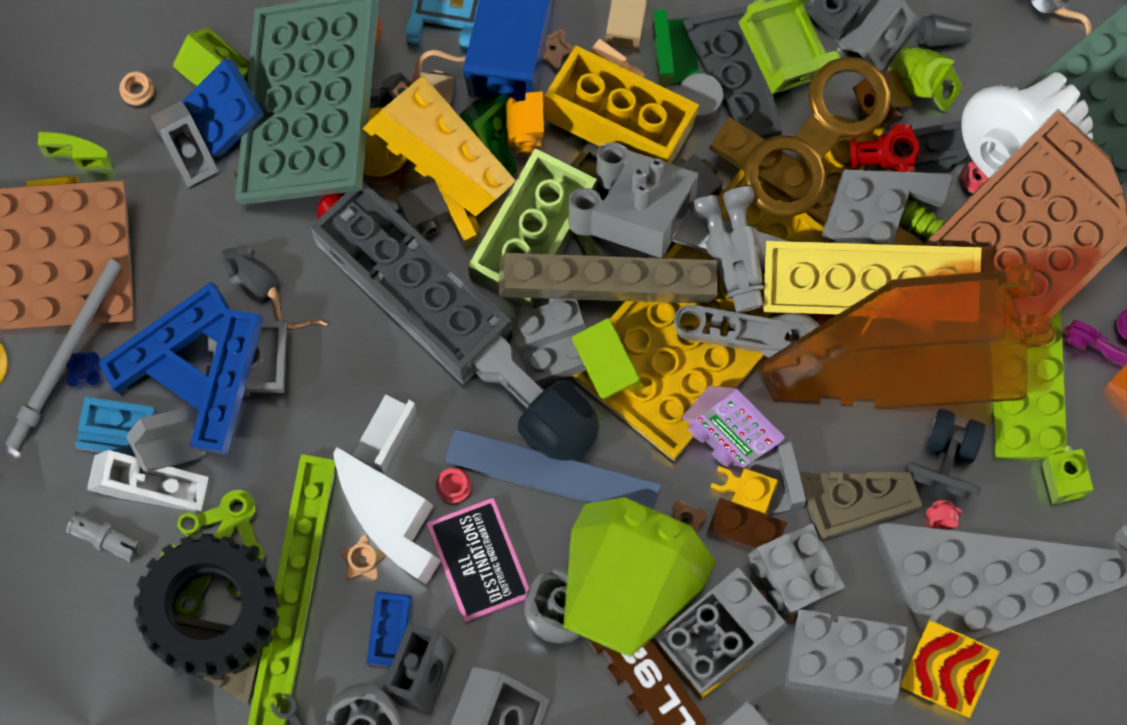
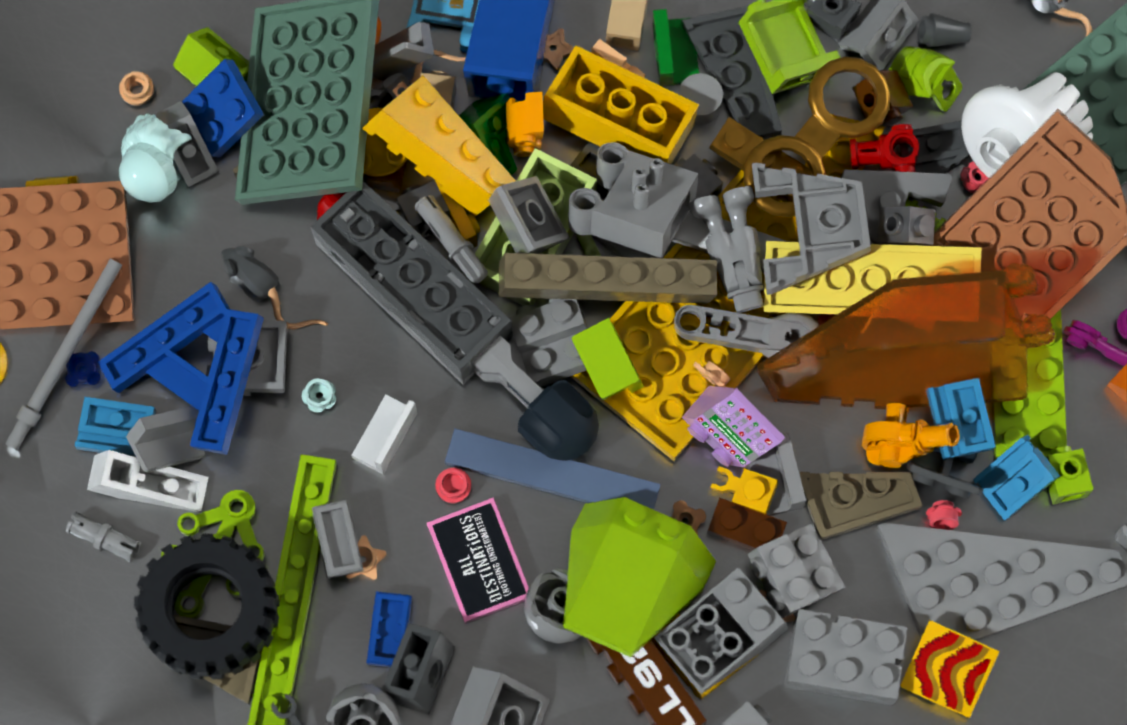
lime slope [38,132,113,169] -> none
white slope [333,447,441,585] -> none
none -> light aqua hair [119,113,192,203]
none -> light aqua plate [302,378,336,413]
none -> light grey tile [311,500,363,579]
none -> light grey panel [372,21,434,80]
none -> light grey axle [414,195,488,284]
none -> light grey slope [488,176,569,254]
none -> light nougat plate [693,361,731,387]
none -> light grey wing [752,163,871,295]
none -> light orange pin [862,403,960,468]
none -> flat silver brick [878,206,935,245]
none -> dark azure plate [926,378,996,460]
none -> dark azure plate [973,435,1060,521]

